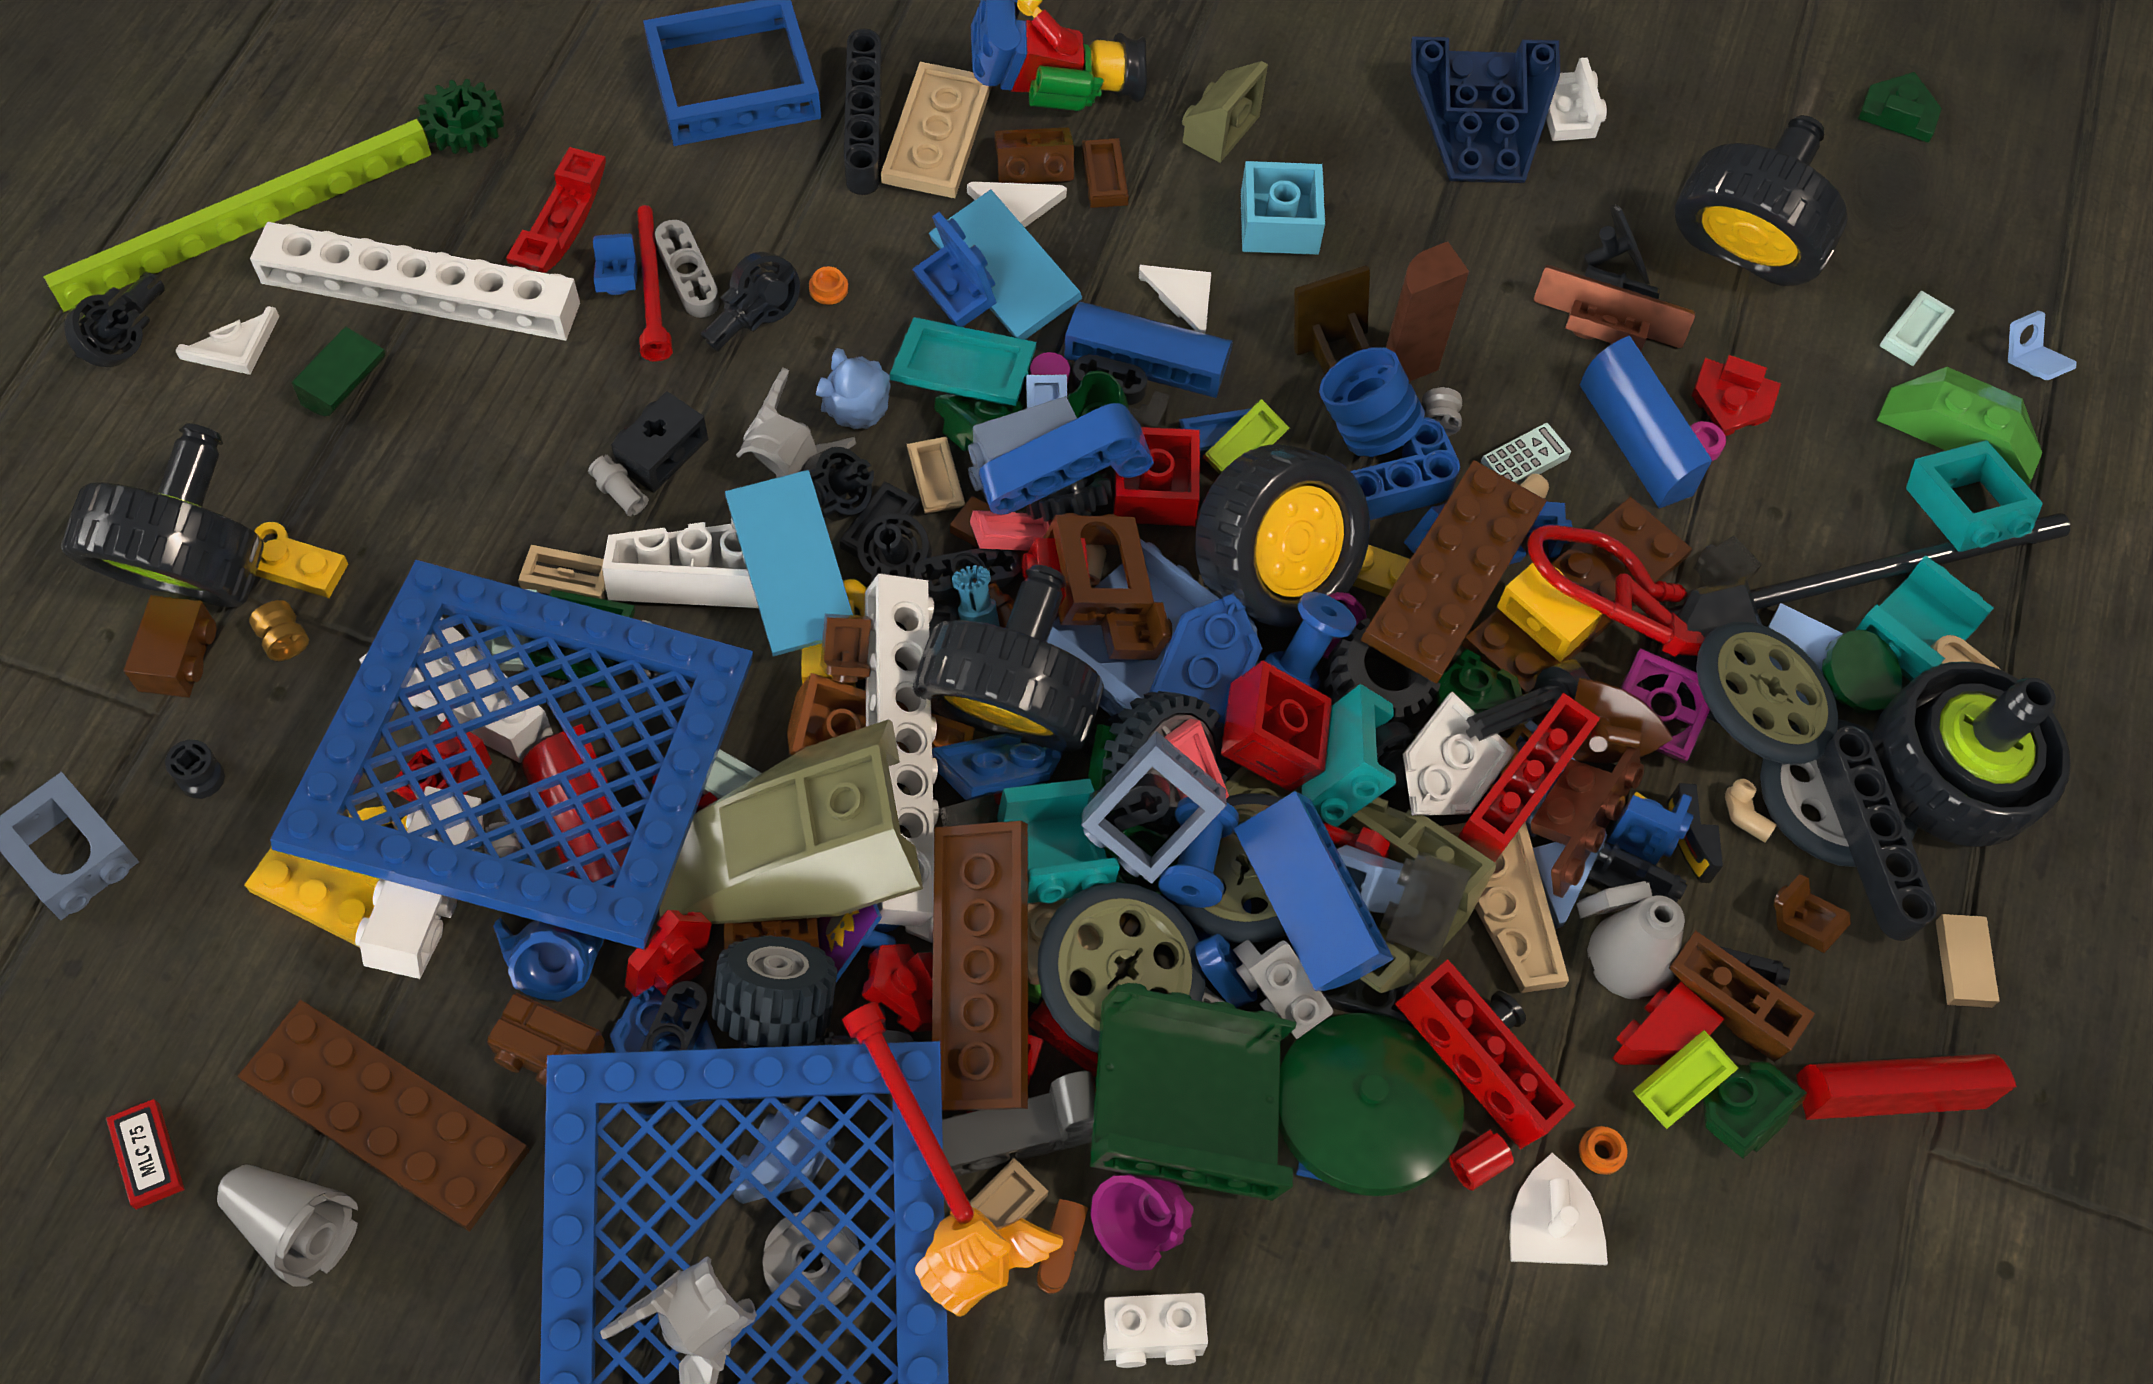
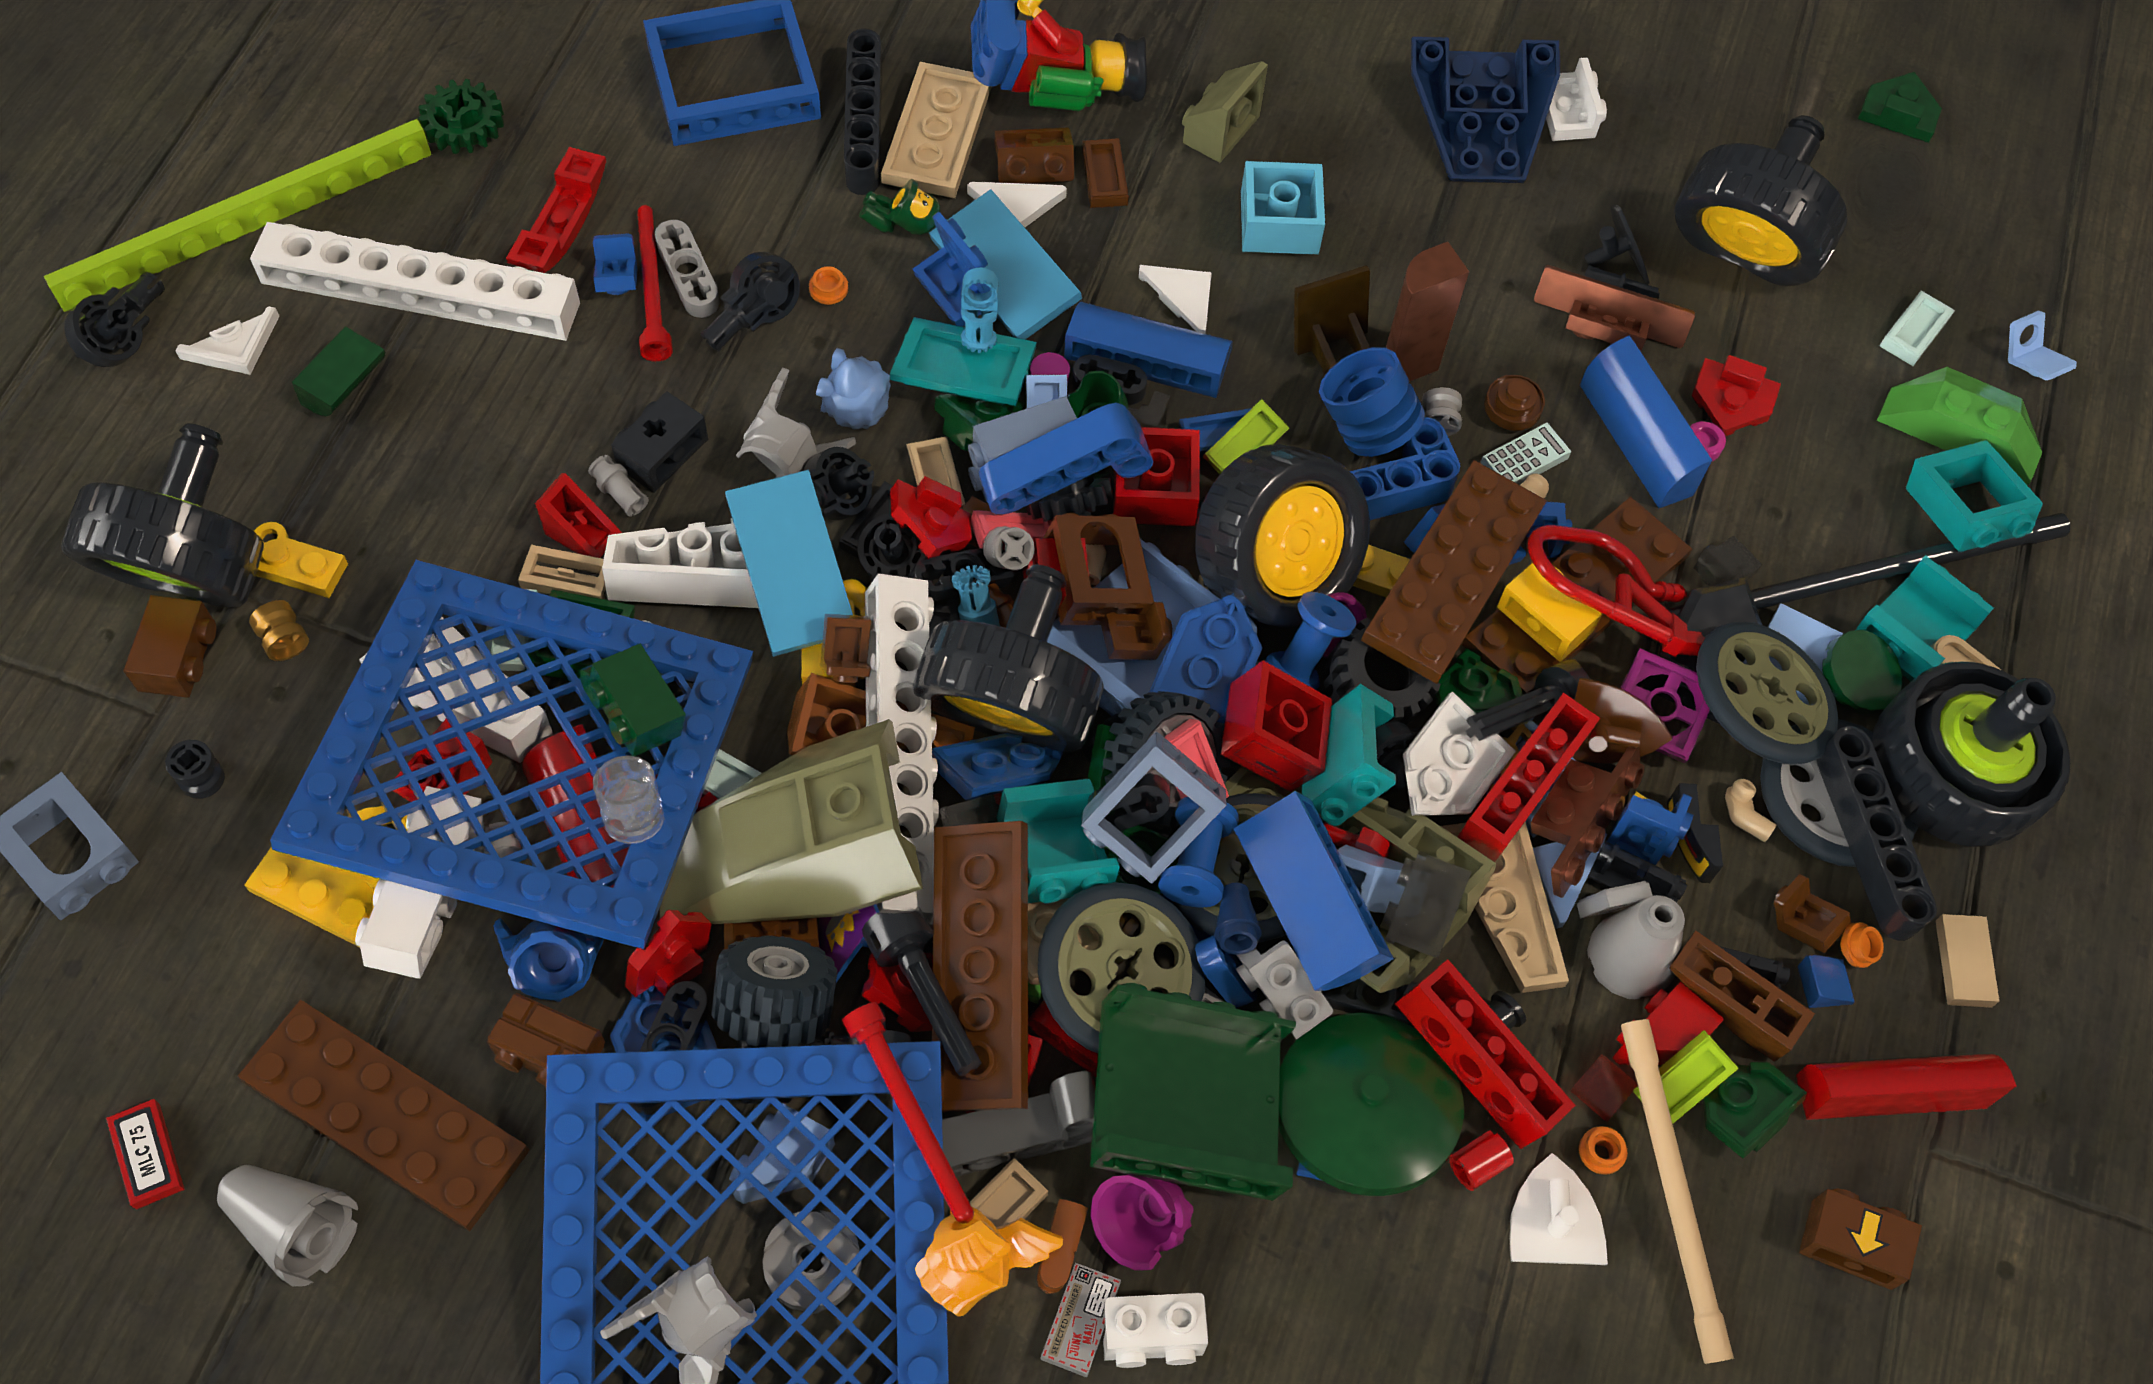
none -> red slope [535,473,622,558]
none -> dark green hinge [580,643,686,757]
none -> clear wheel [593,755,664,844]
none -> dark green piece [859,179,941,235]
none -> black piece [862,907,982,1076]
none -> red plate [891,476,972,558]
none -> dark azure connector [961,267,999,353]
none -> light grey wheel [983,526,1035,570]
none -> tile [1041,1263,1121,1377]
none -> dark blue cone [1214,883,1261,954]
none -> reddish brown plate [1484,375,1545,431]
none -> clear red tile [1570,1054,1638,1122]
none -> tan piece [1621,1019,1734,1364]
none -> blue slope [1798,955,1855,1008]
none -> reddish brown brick [1799,1188,1922,1290]
none -> orange plate [1840,922,1884,968]

